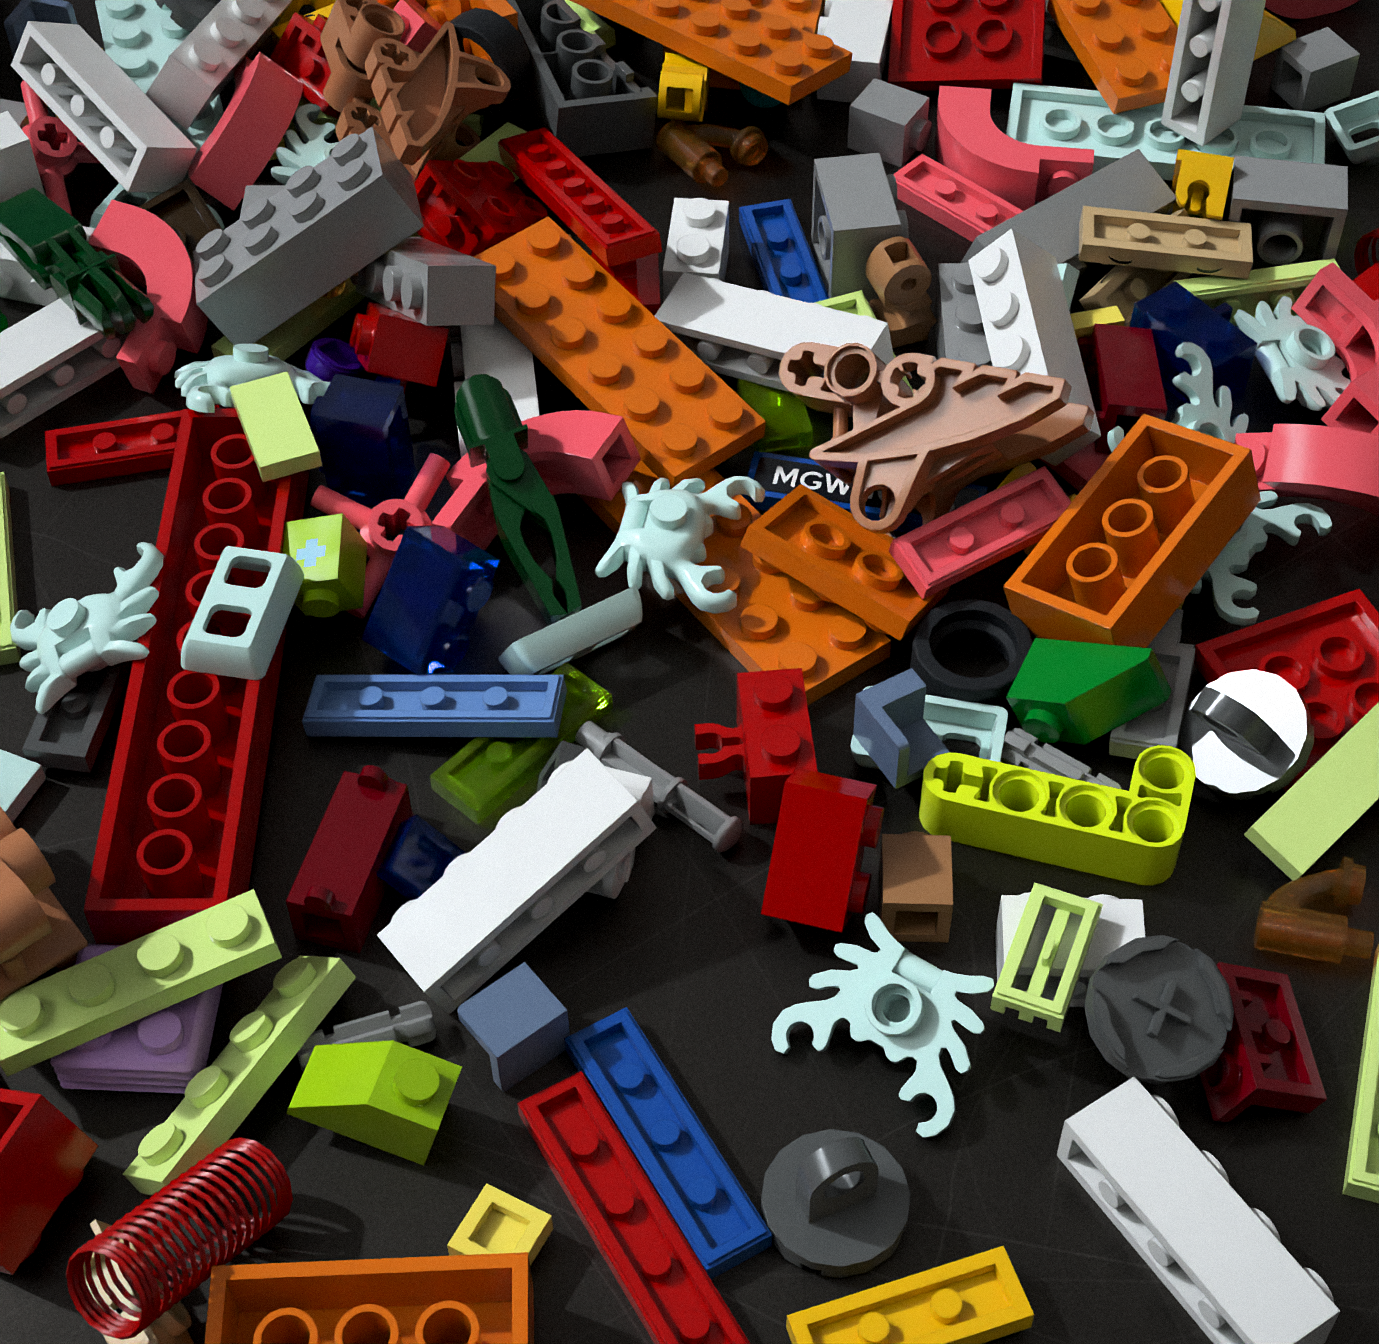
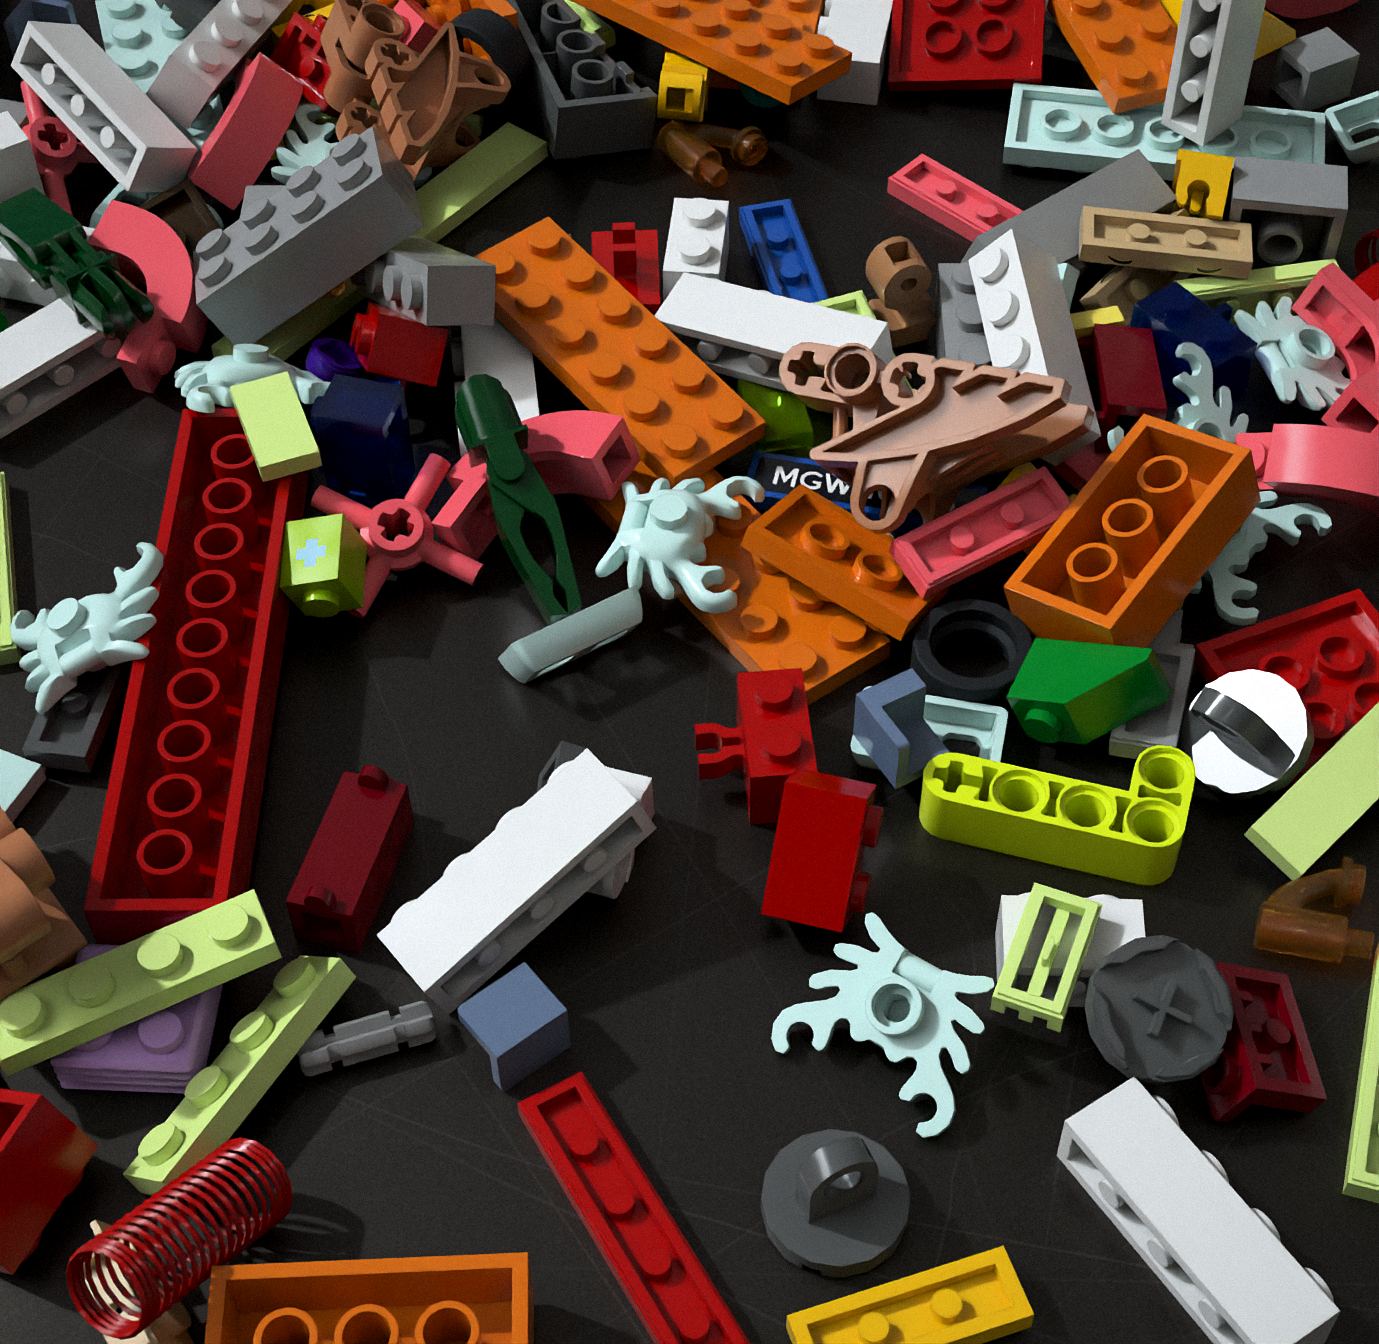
red tile [45,405,220,486] -> none
light aqua piece [181,546,304,680] -> none
lime slope [287,1040,462,1166] -> none
medium blue tile [302,675,567,738] -> none
clear blue brick [361,526,500,675] -> none
clear blue plate [377,815,466,901] -> none
red bracket [414,159,548,257] -> none
clear neon green tile [430,662,613,825] -> none
light yellow plate [447,1183,553,1266] -> none
red tile [498,127,662,267] -> none
blue tile [564,1007,772,1279] -> none
light grey piece [575,721,743,852] -> none
light grey brick [811,153,908,302] -> none
light grey brick [847,78,932,168] -> none
medium nougat brick [879,831,953,943] -> none
coral arch [935,86,1094,211] -> none
light grey axle [1000,728,1121,789] -> none

